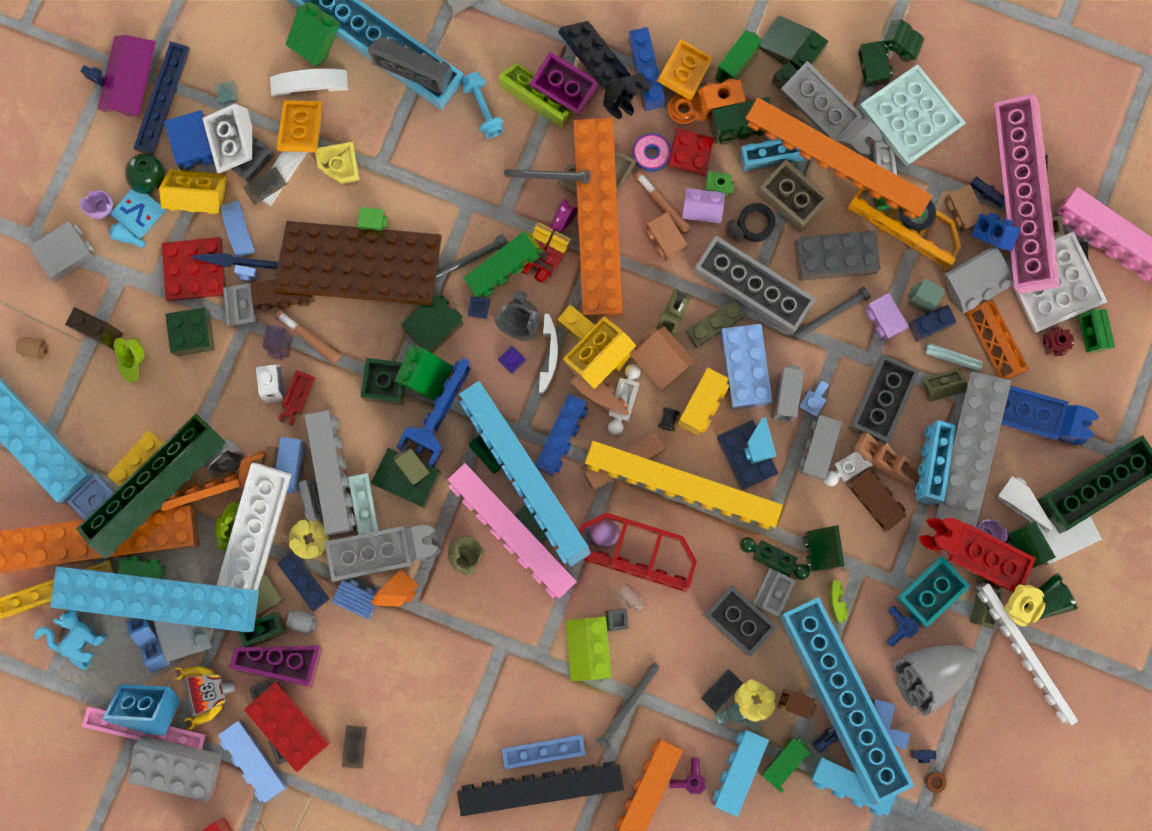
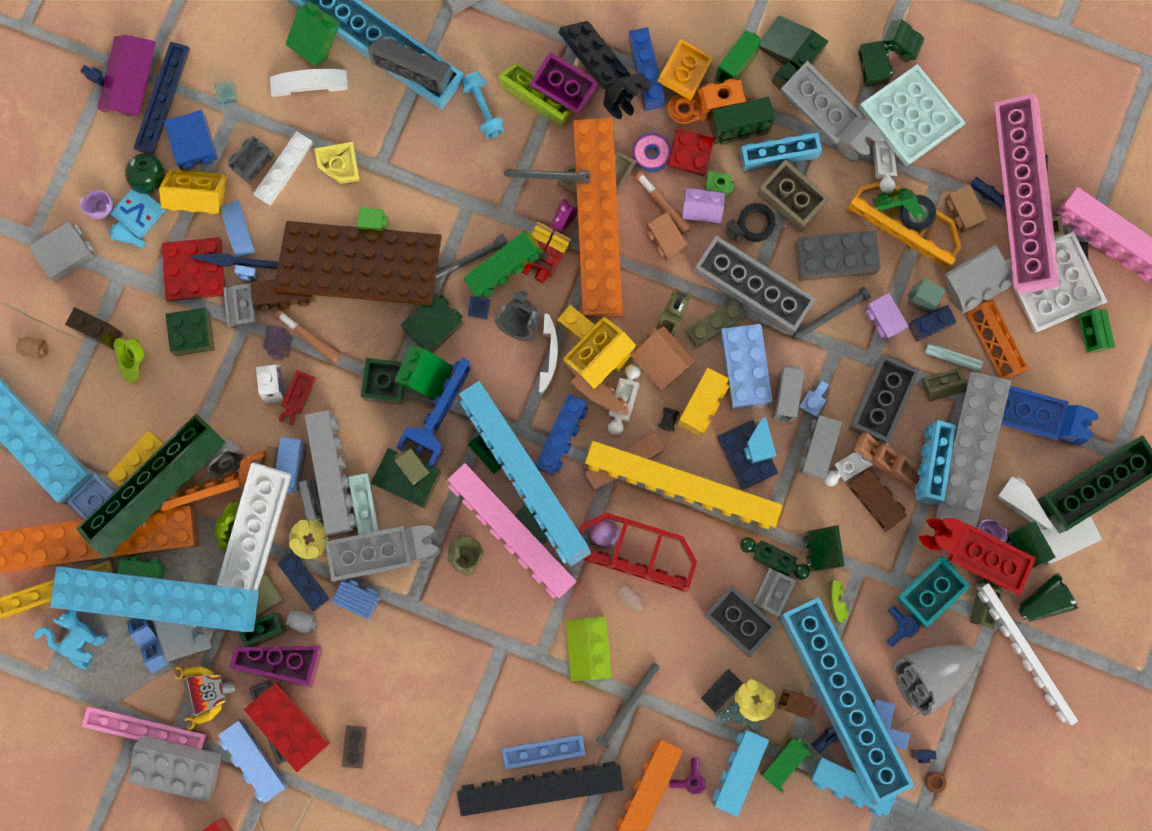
dark azure slope [102,684,181,735] -> none
white slope [202,104,252,173] -> none
clear smoke plate [243,167,287,205] -> none
light orange plate [277,100,323,152] -> none
orange slope [371,569,419,607] -> none
dark purple plate [498,346,526,374] -> none
dark grey plate [605,608,629,631] -> none
orange brick [746,98,933,219] -> none
blue brick [972,212,1021,251] -> none
light yellow plate [1004,584,1045,626] -> none
dark red brick [1043,327,1074,356] -> none

